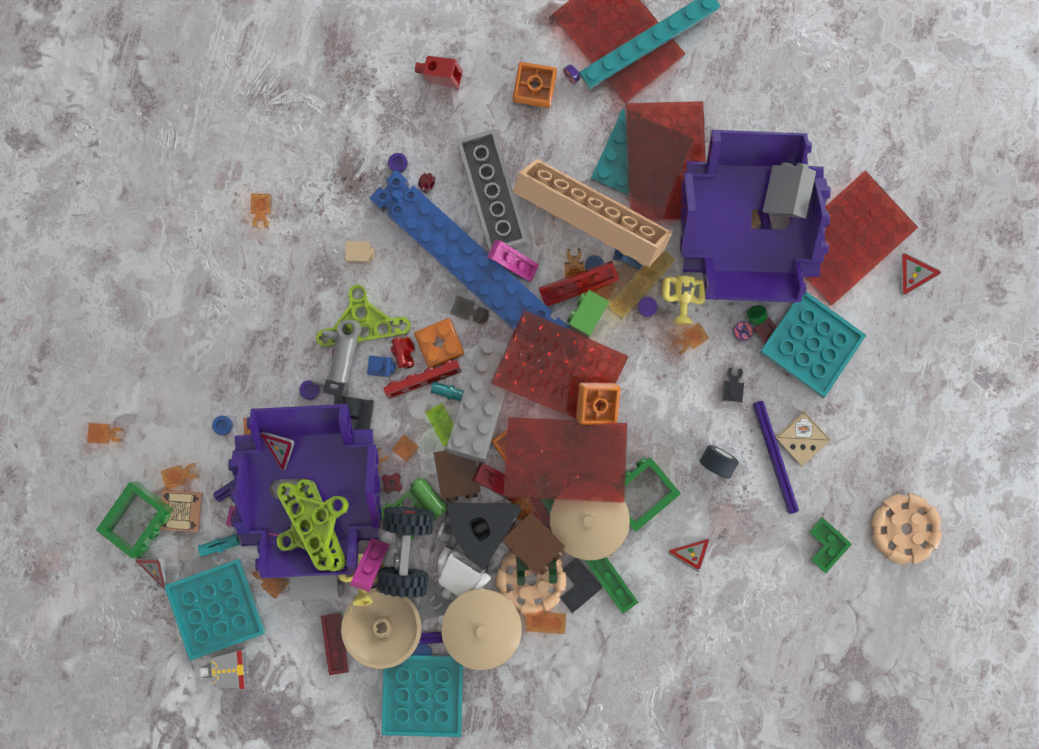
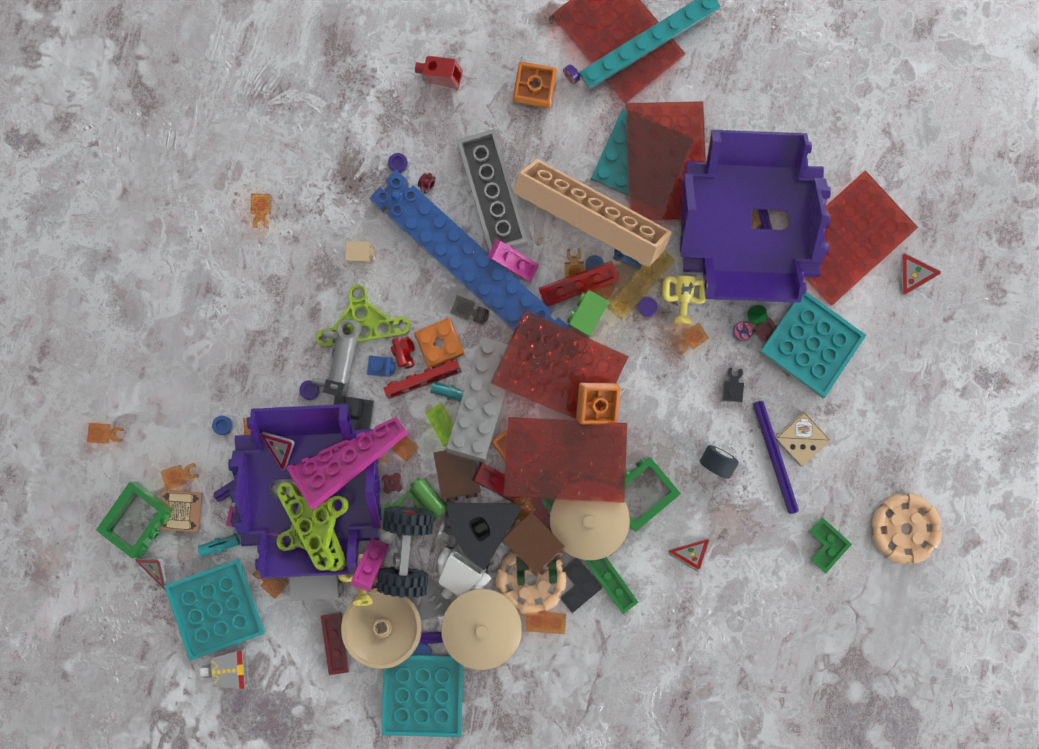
light grey brick [763,163,816,219] -> none
none -> dark pink wing [286,417,408,510]

